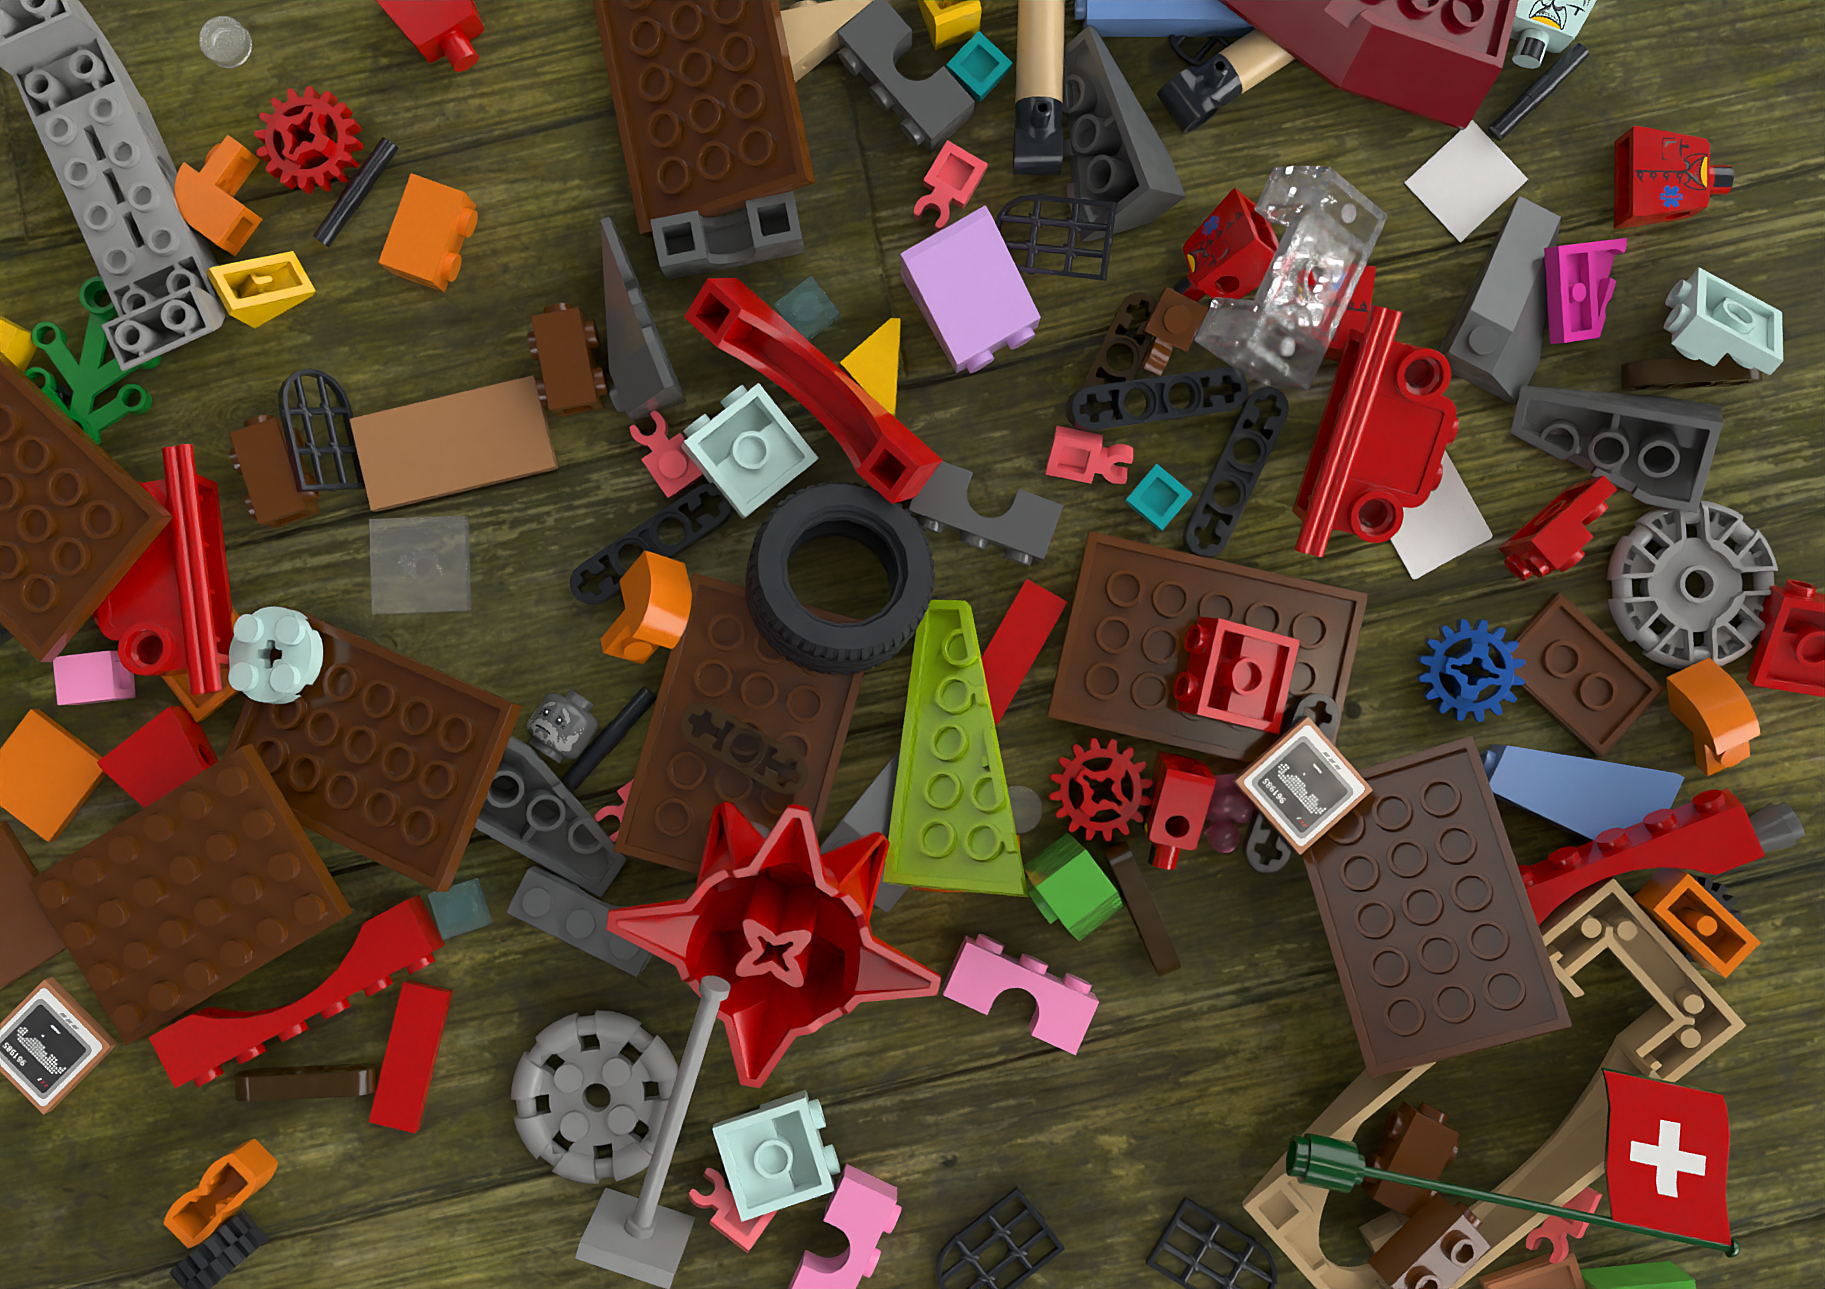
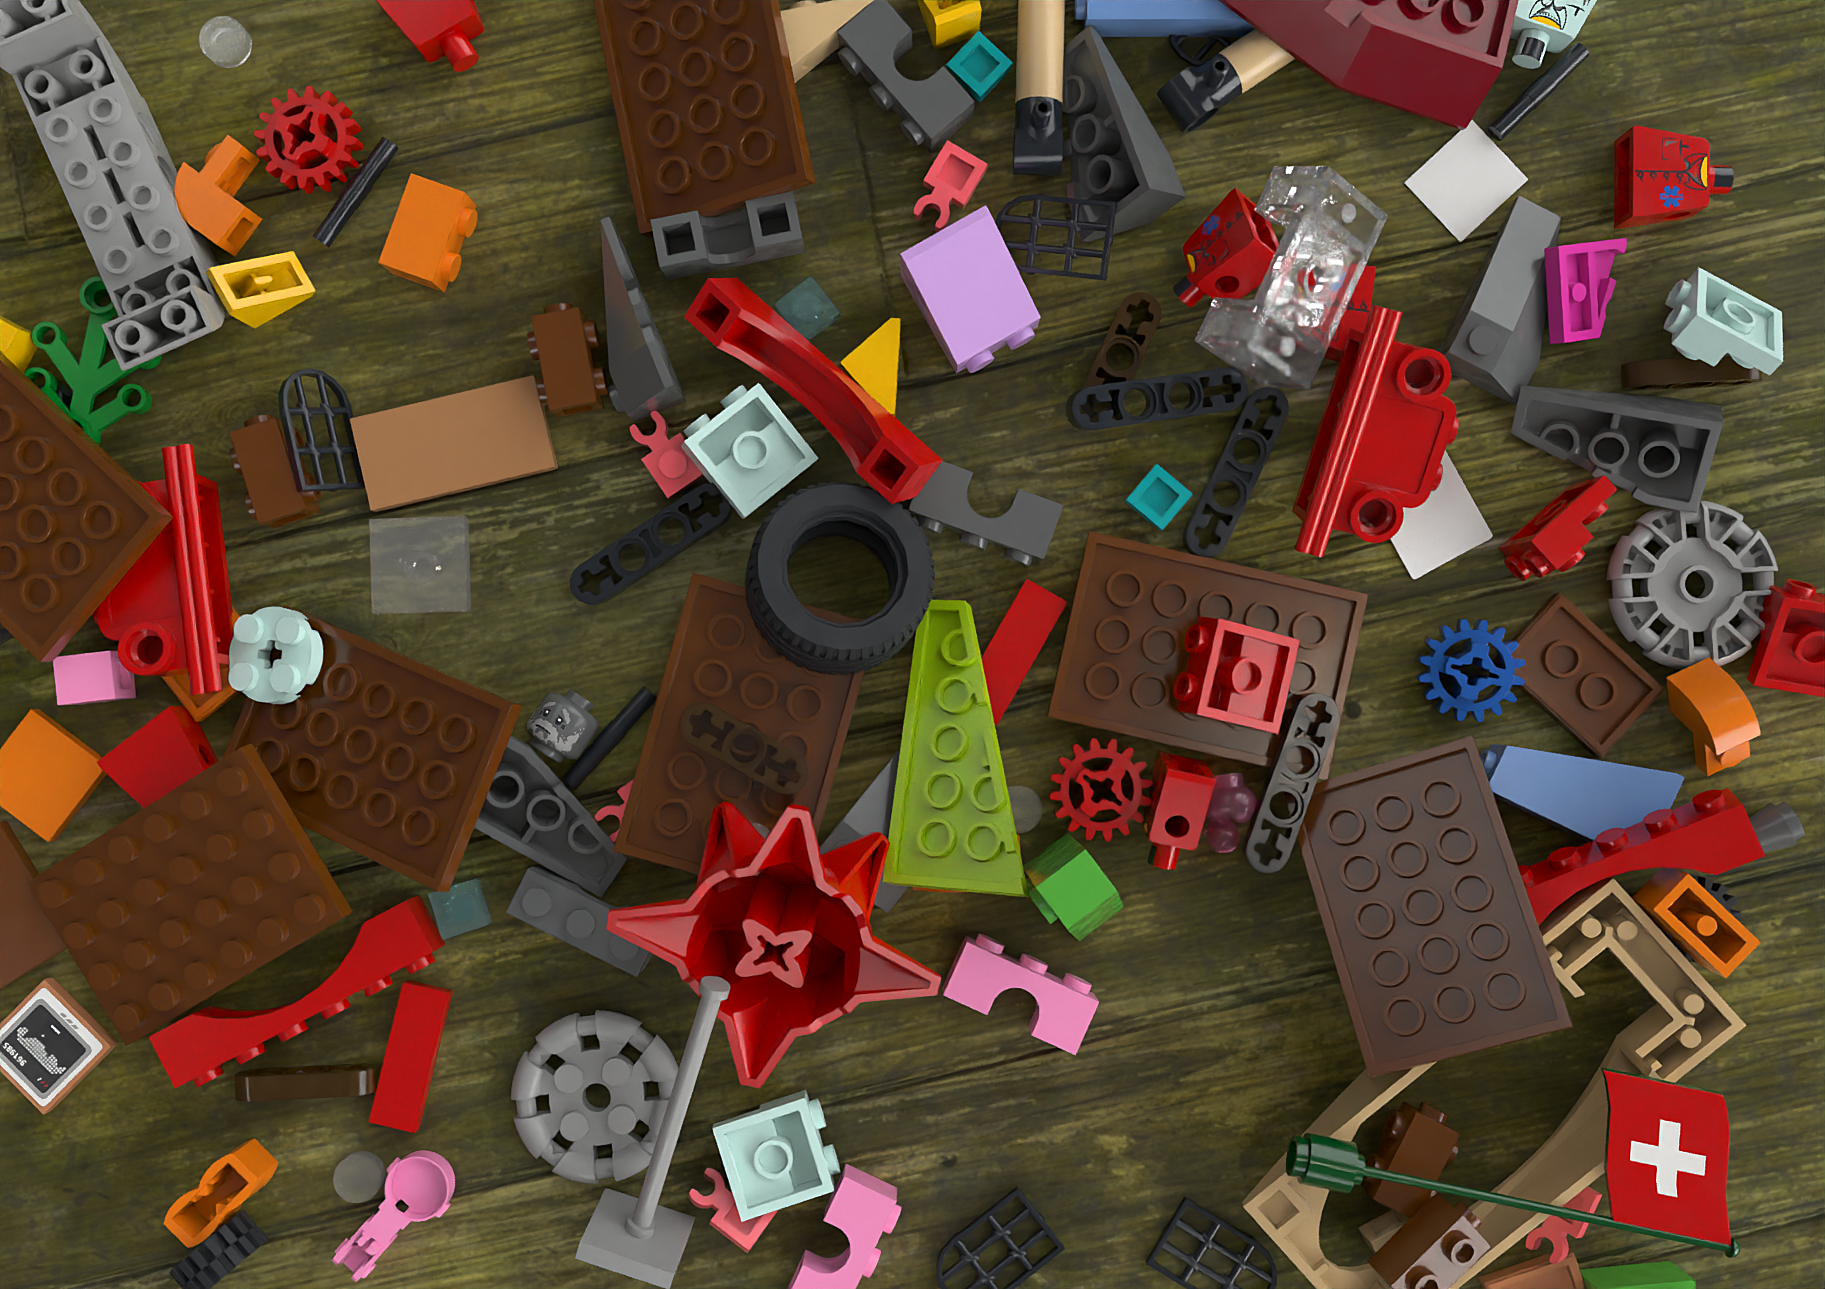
orange brick [600,550,692,665] -> none
coral plate [1045,425,1133,484] -> none
dark brown beam [1103,841,1181,977] -> none
reddish brown plate [1139,287,1209,376] -> none
tile [1232,716,1373,855] -> none
none -> bright pink piece [331,1150,455,1282]
none -> clear tile [333,1151,386,1203]

